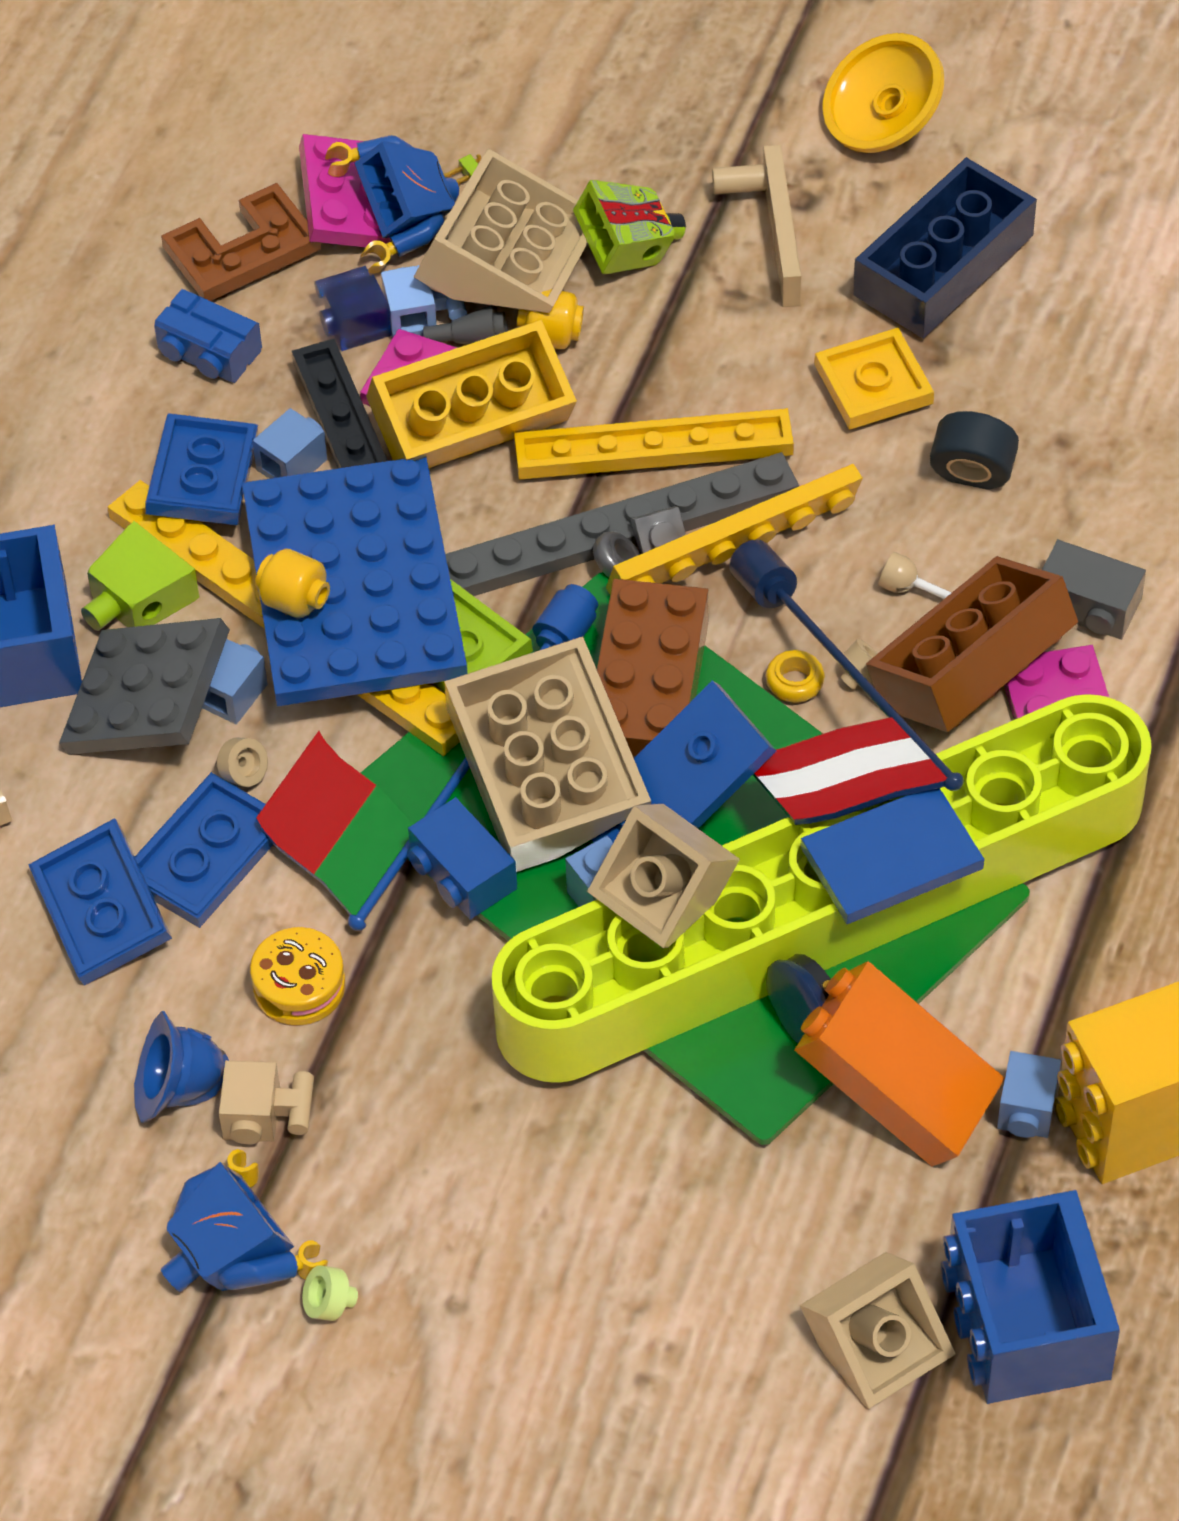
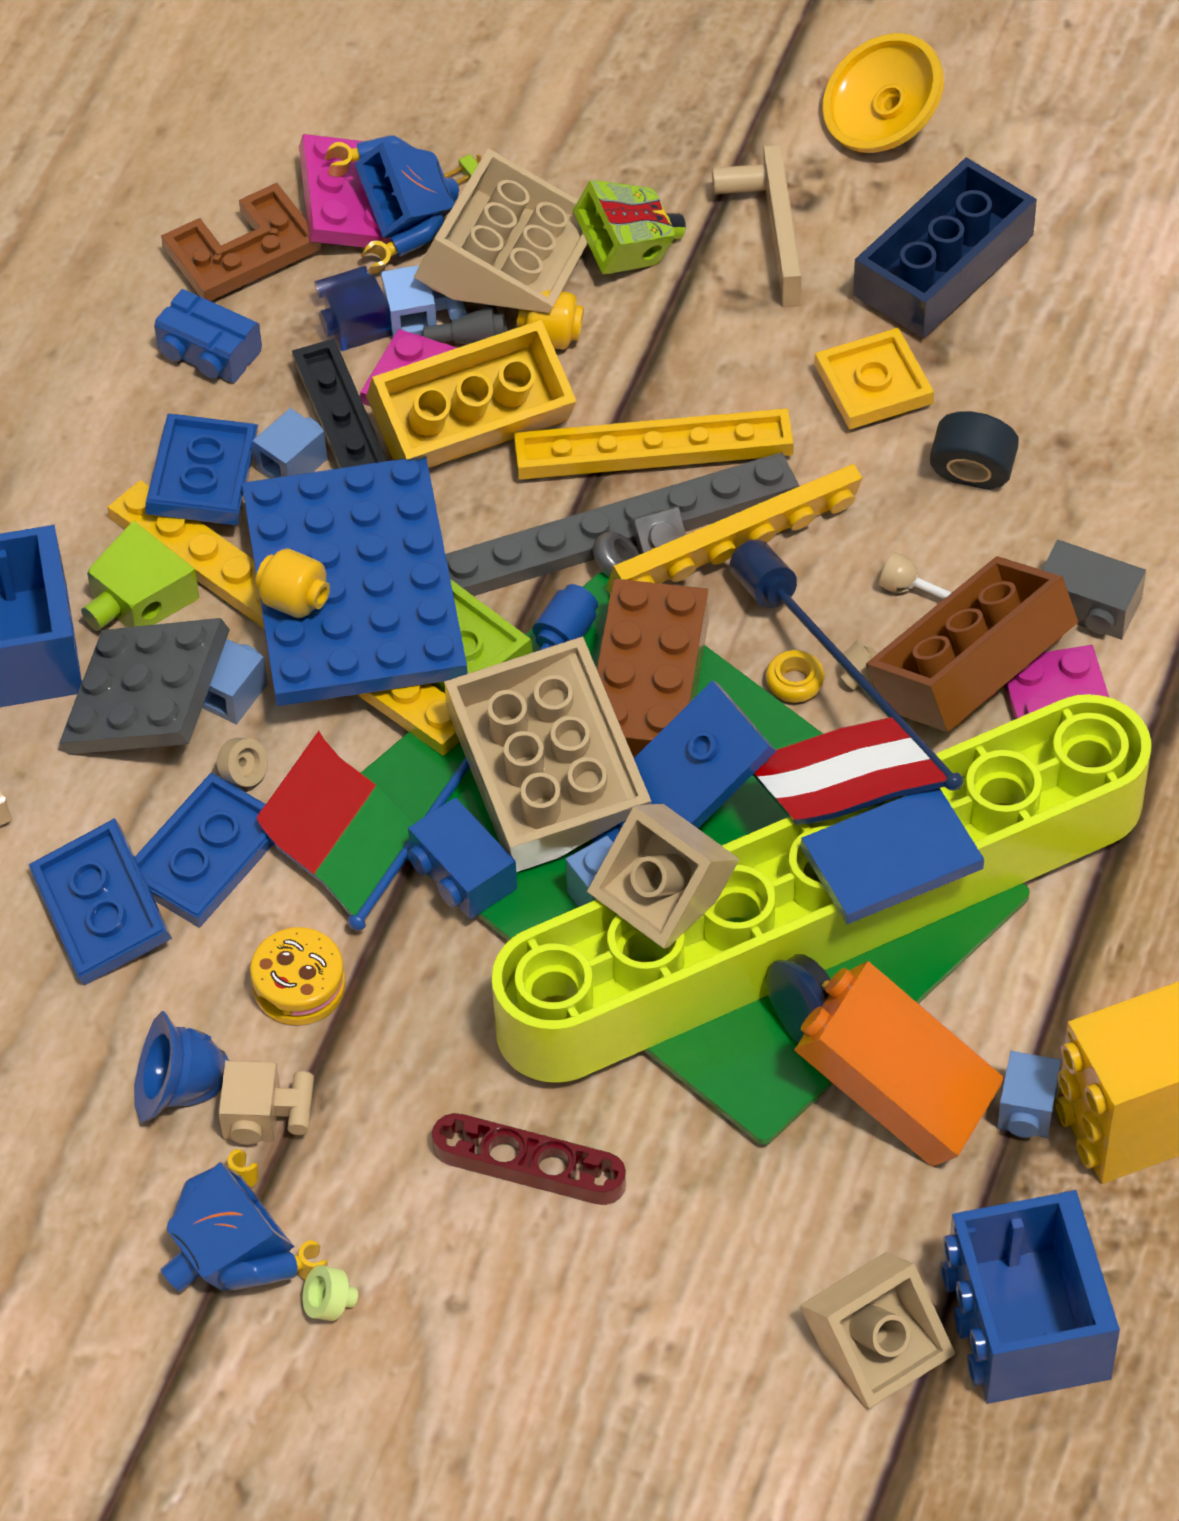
none -> dark red beam [432,1113,626,1205]

